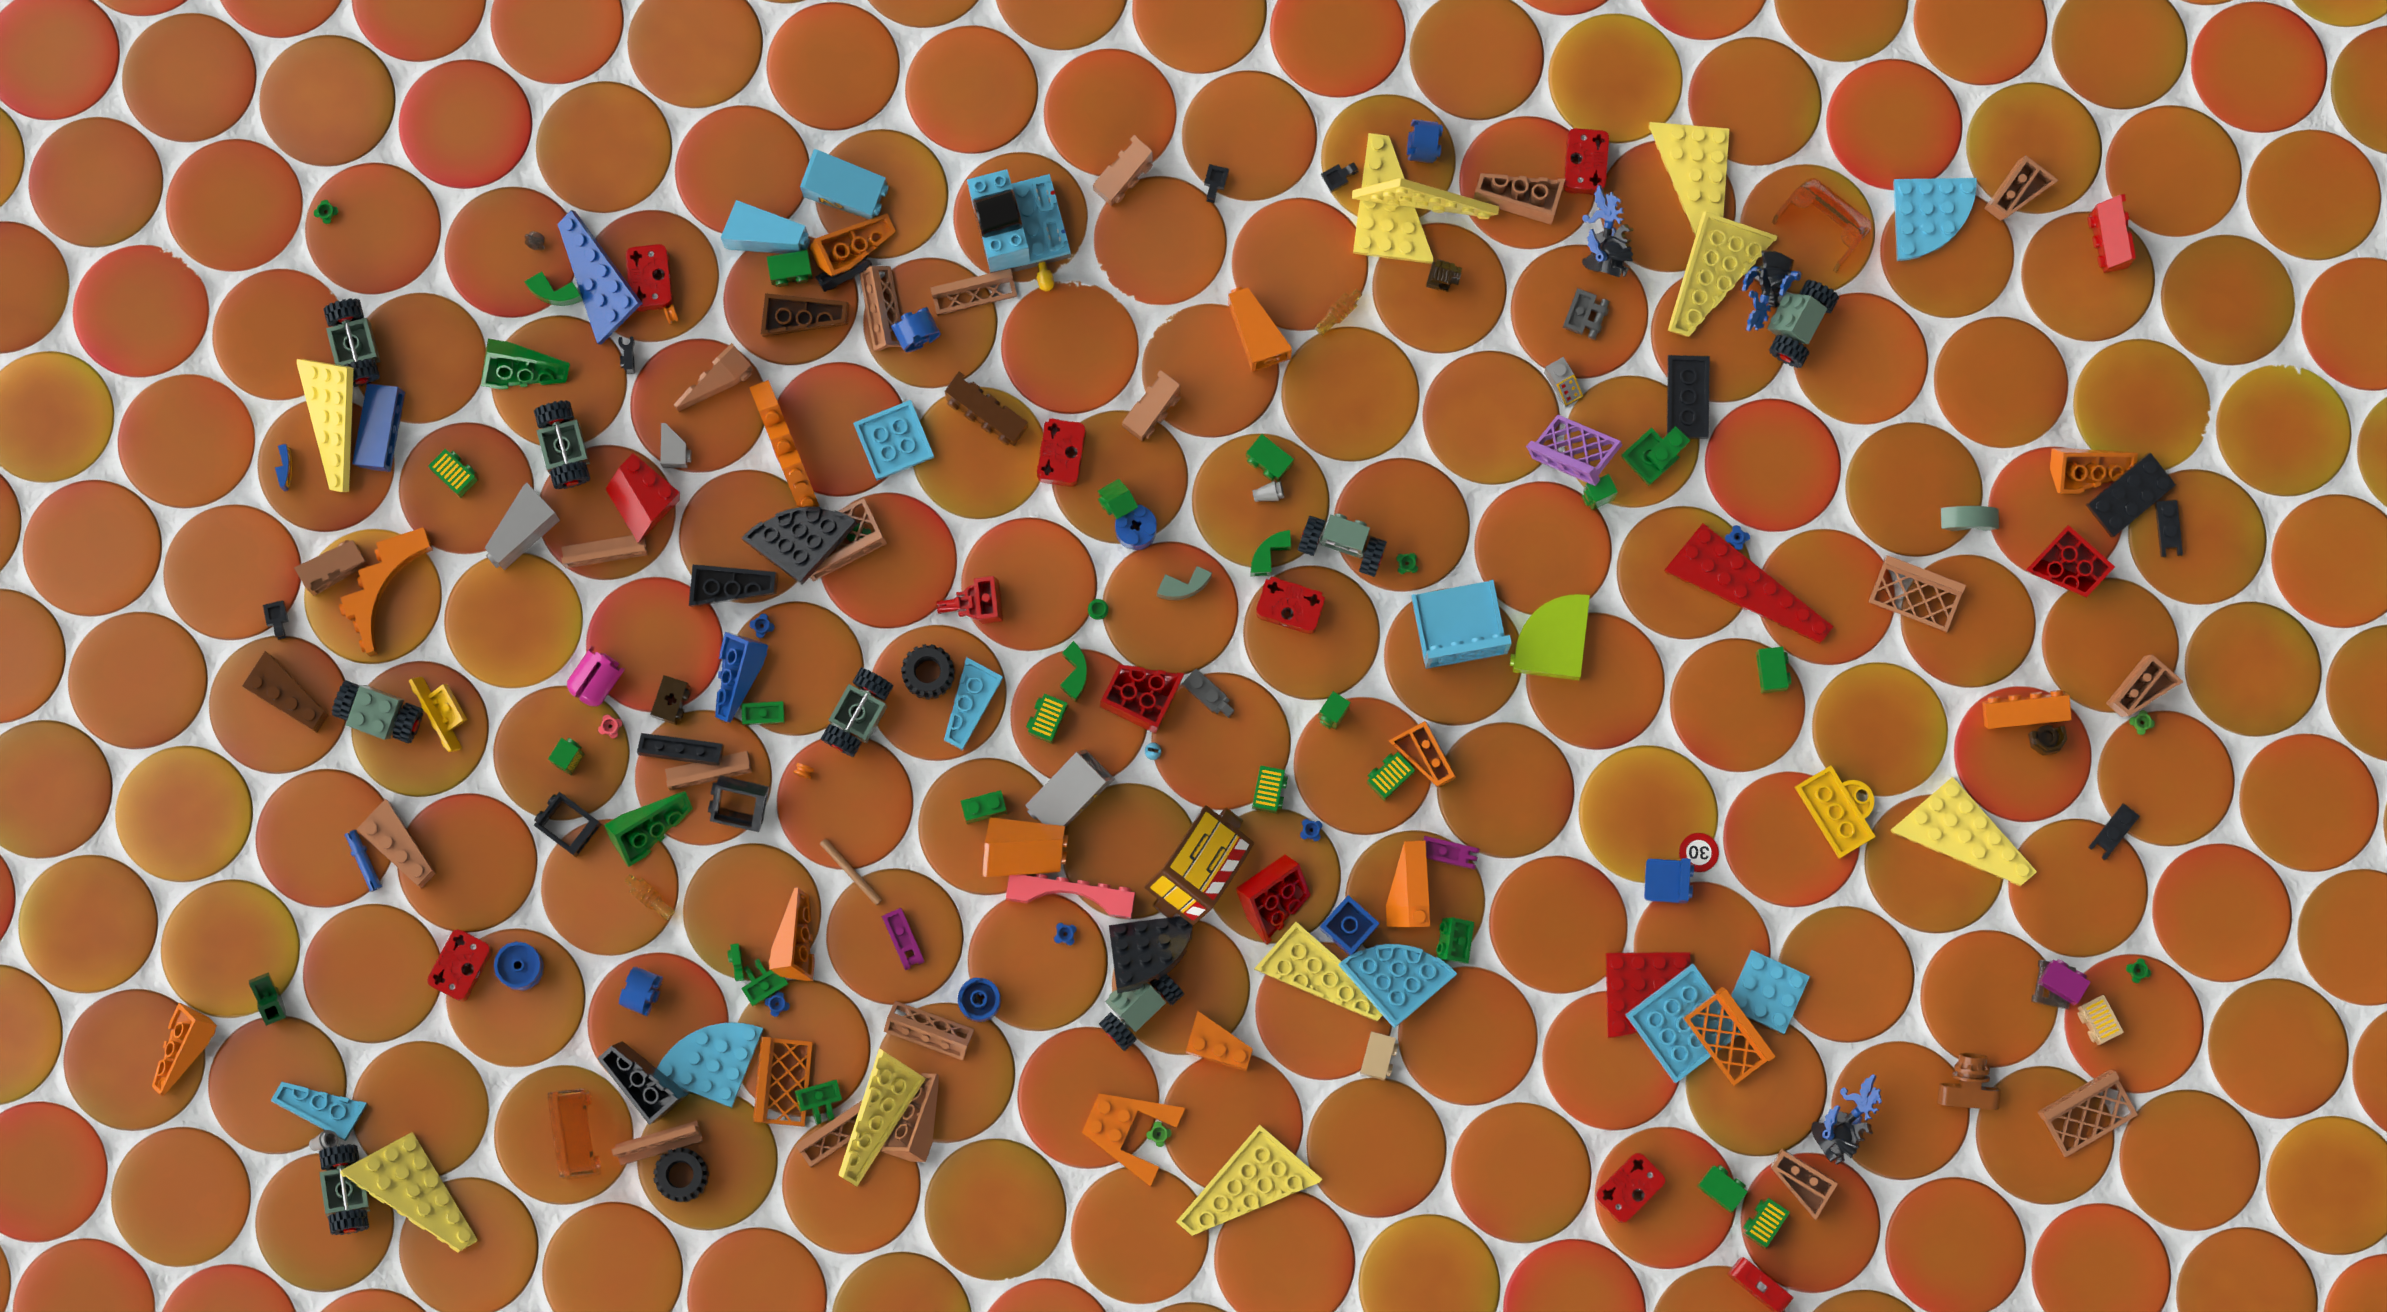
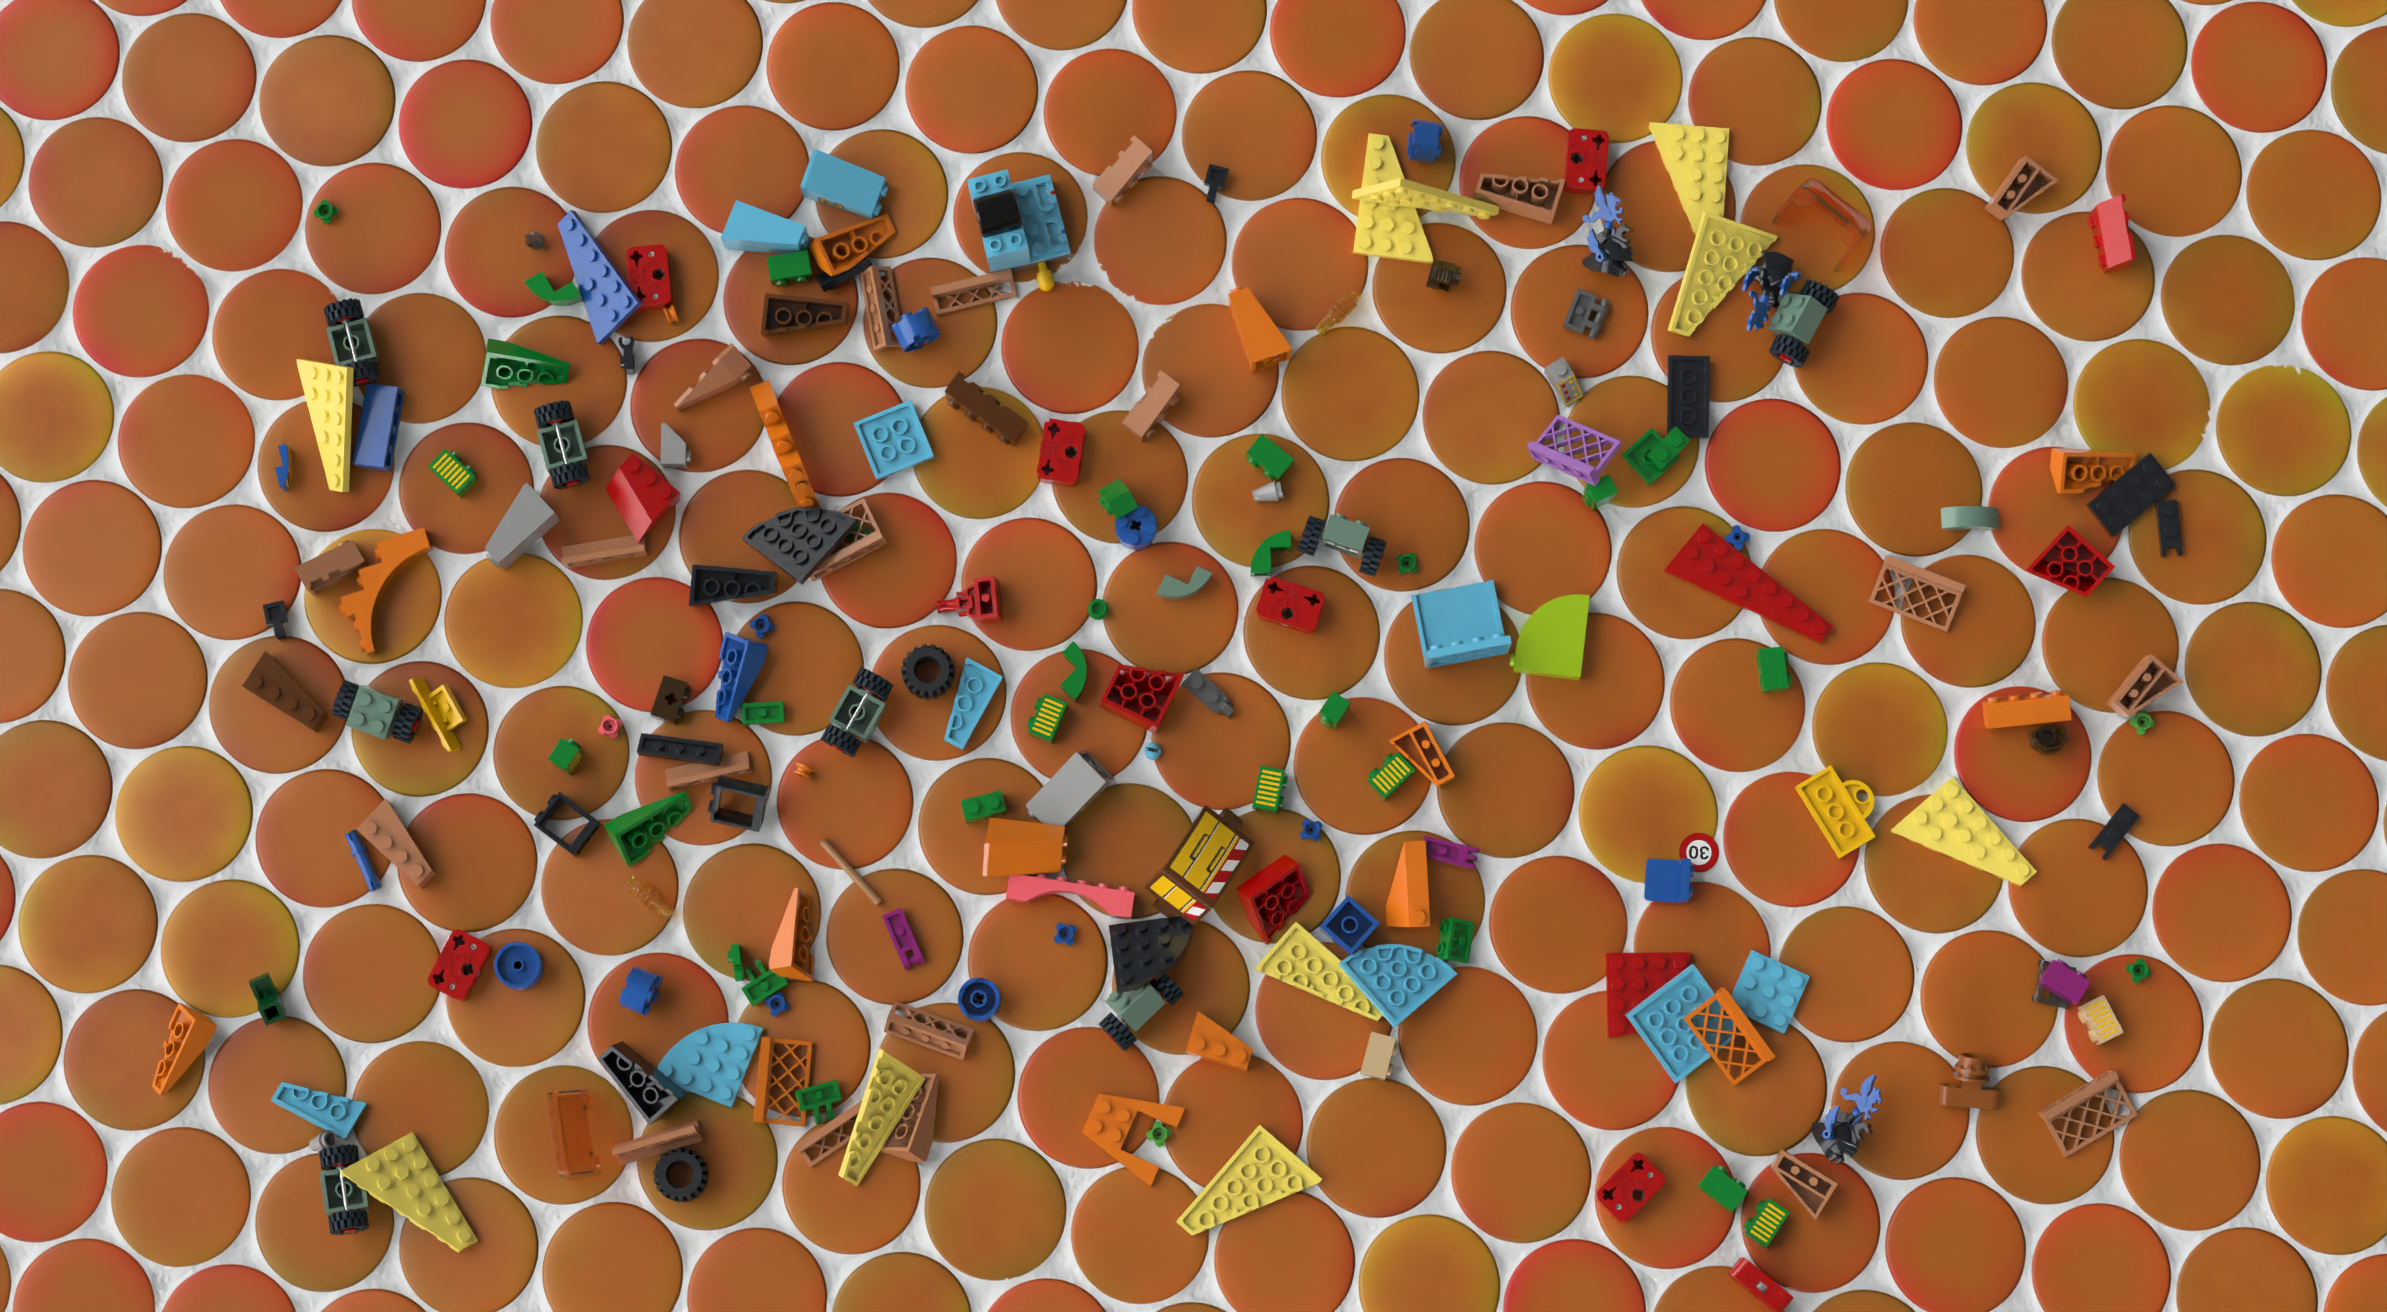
dark pink cylinder [567,646,625,706] -> none
black plate [1321,162,1358,193] -> none
medium azure plate [1893,178,1977,261] -> none

